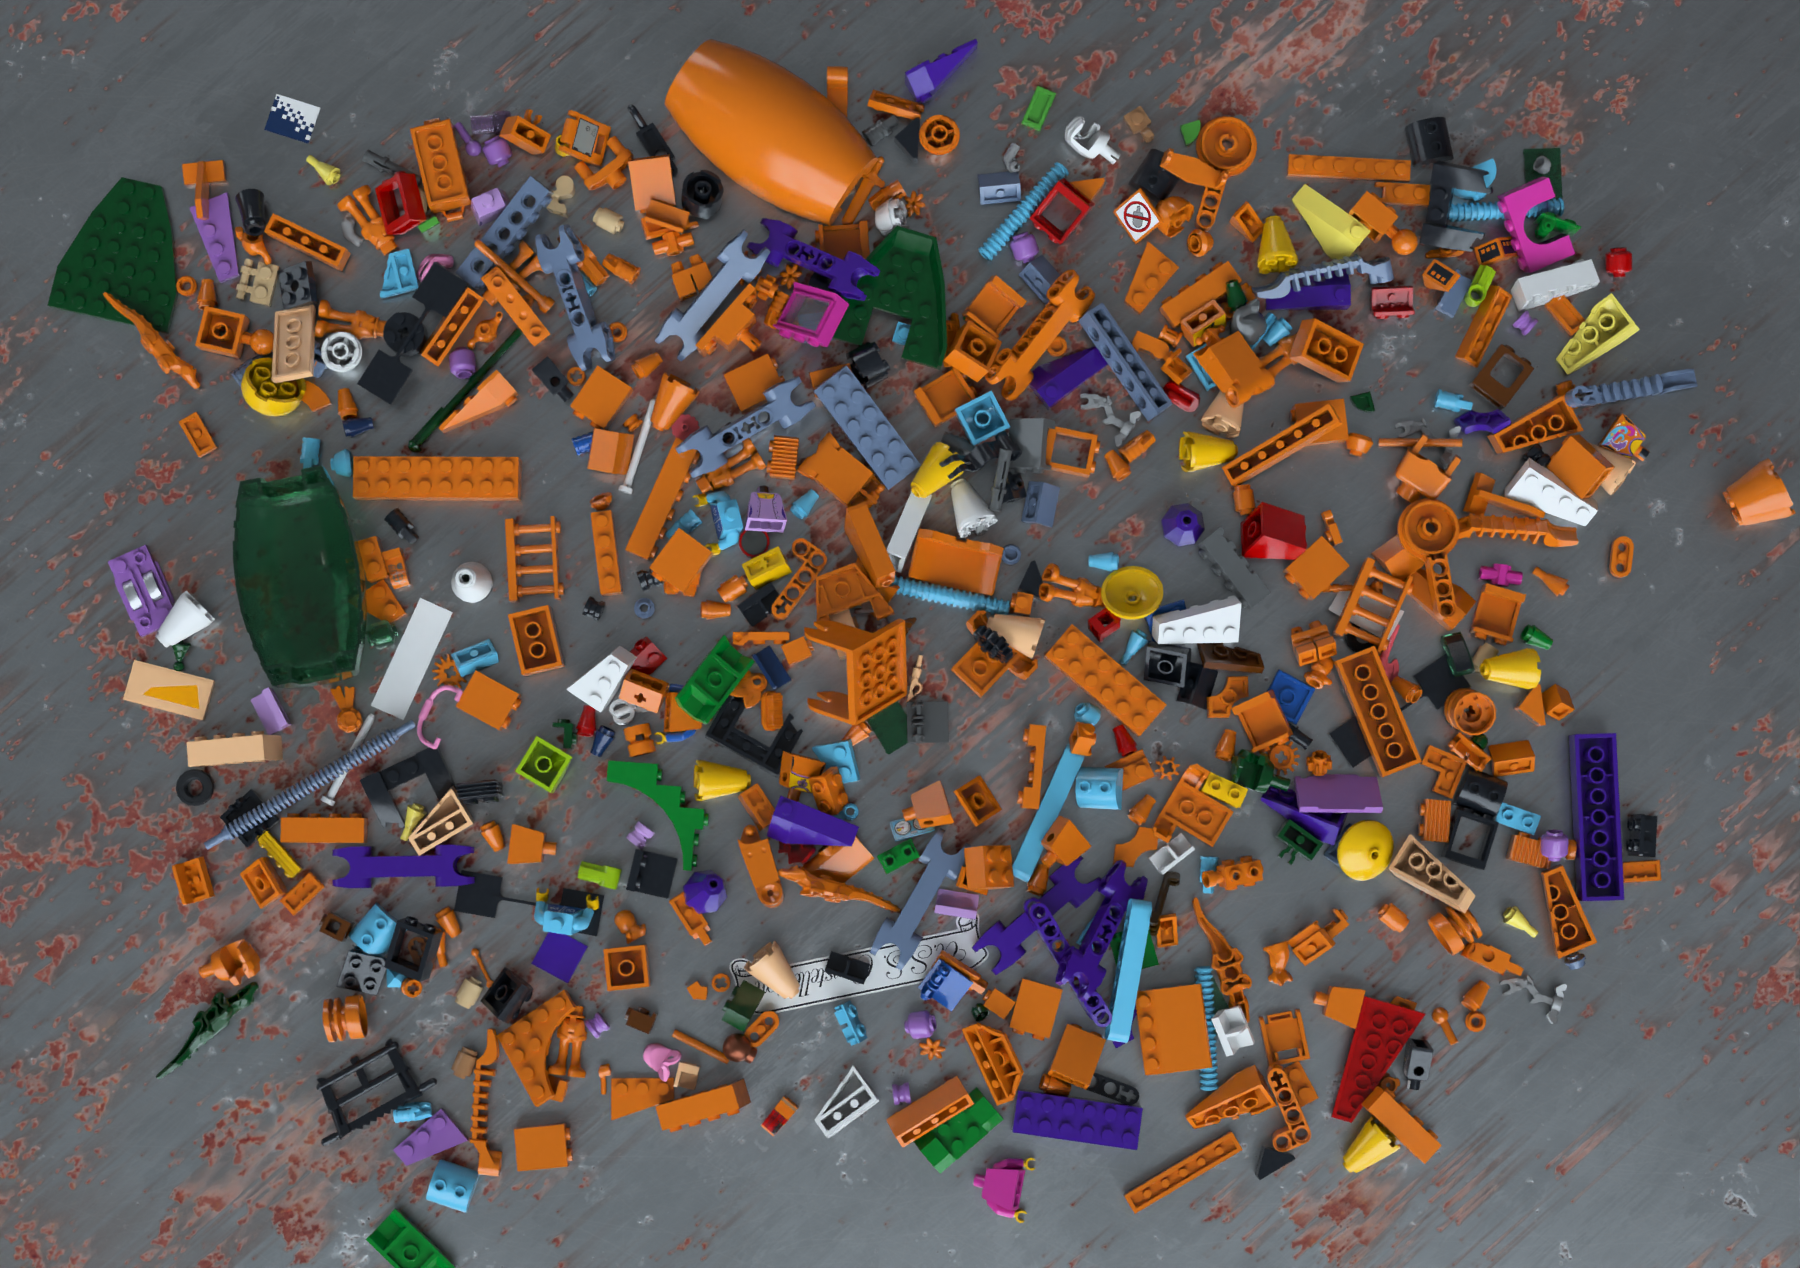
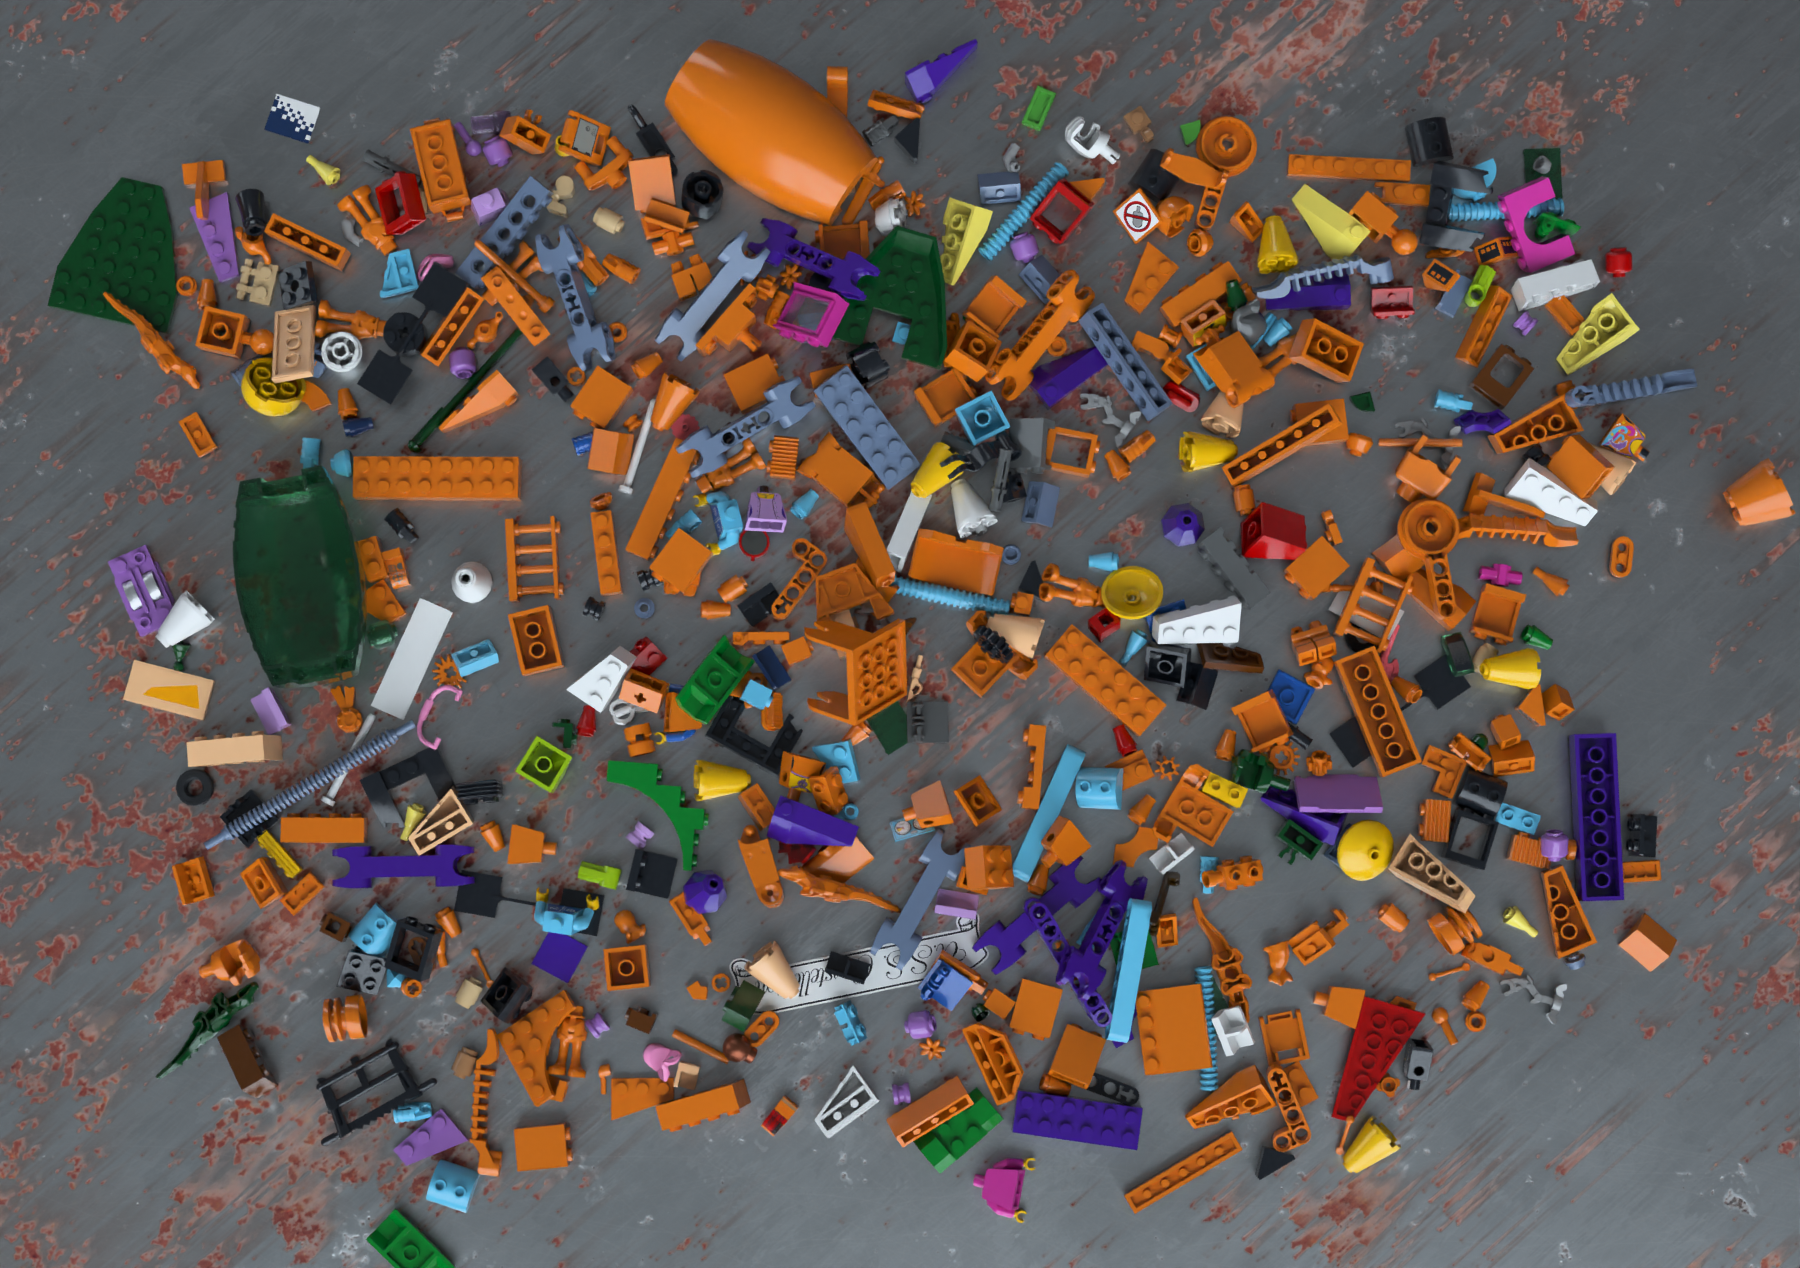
bright green tile [418,216,440,233] -> none
orange panel [455,670,522,731] -> none
dark blue cone [590,725,615,757] -> none
yellow hinge [741,546,792,590] -> none
green hips [877,838,921,874] -> none
orange cone [919,115,960,155] -> none
orange brick [1069,722,1096,757] -> none
medium azure cone [1074,702,1101,726] -> none
orange tile [1207,676,1249,718] -> none
orange brick [1361,1086,1442,1164] -> none
orange wheel [1444,688,1496,735] -> none
none -> reddish brown wedge [217,1024,279,1098]
none -> medium azure brick [740,679,774,710]
none -> light yellow wedge [940,197,993,286]
none -> orange hinge [1336,1116,1354,1155]
none -> orange hinge [1428,963,1470,981]
none -> orange brick [1490,714,1521,750]
none -> orange slope [1618,913,1677,972]

